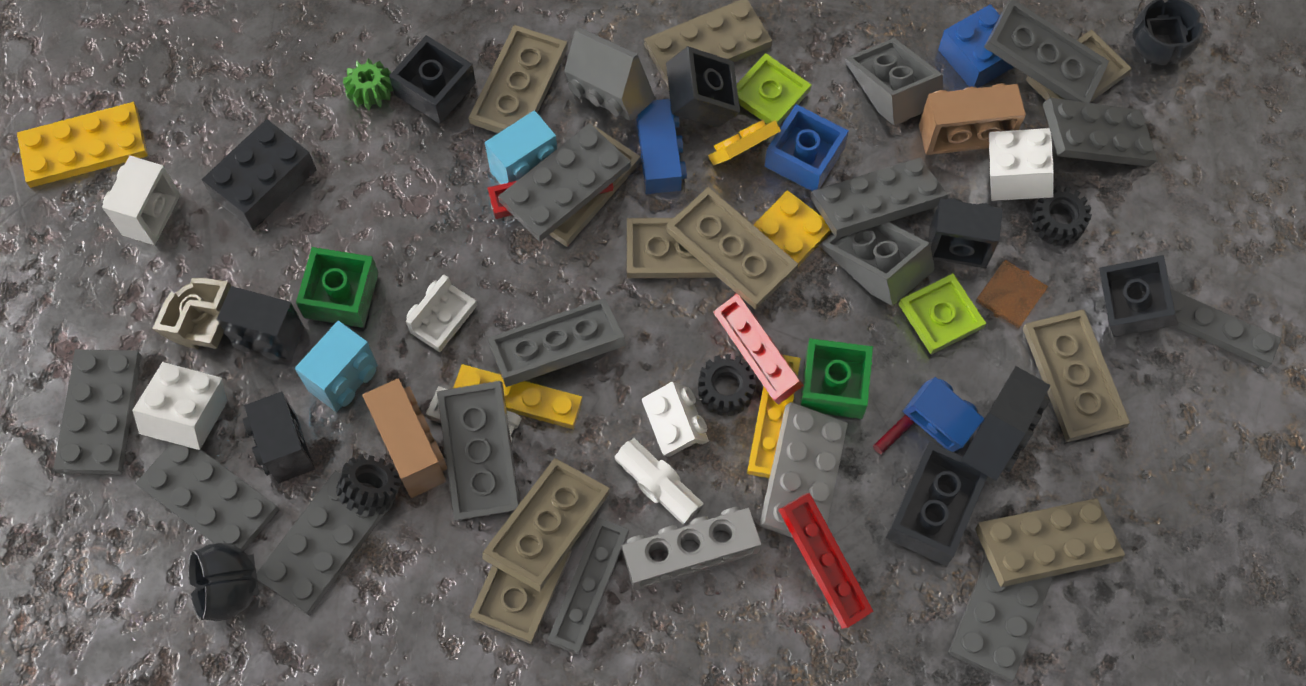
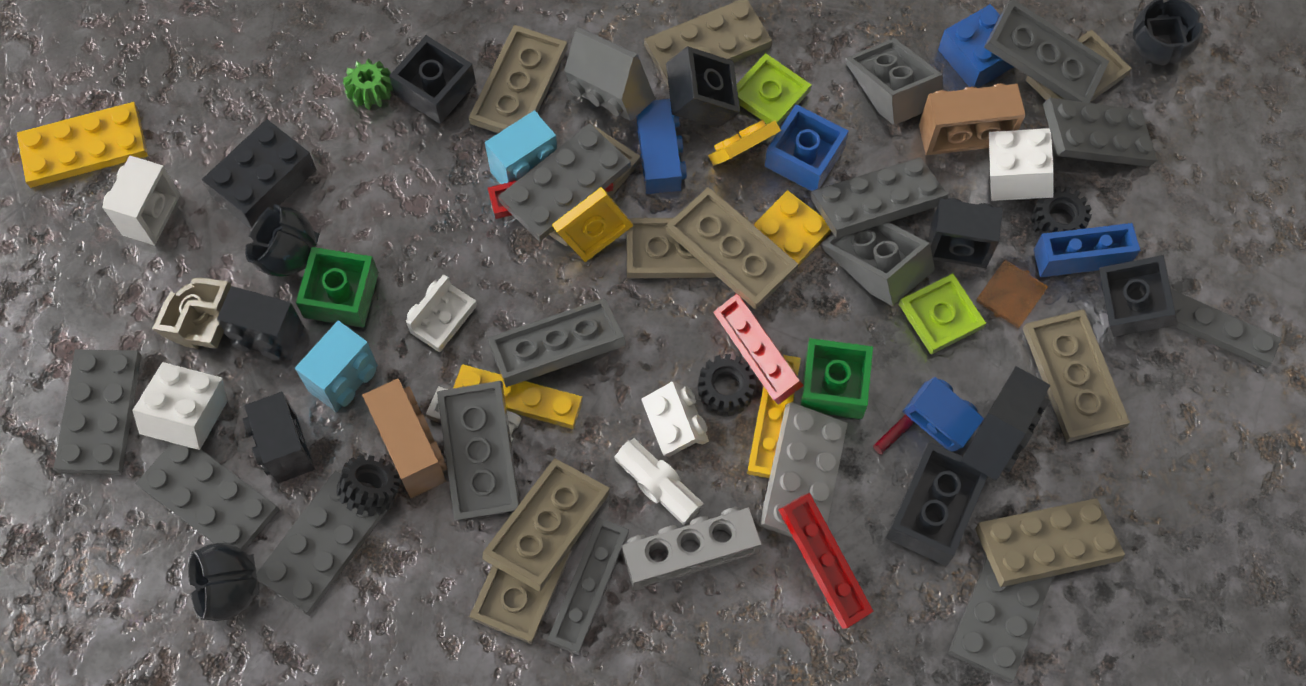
none -> black piece [245,205,320,277]
none -> yellow plate [552,187,634,262]
none -> blue brick [1033,223,1141,277]

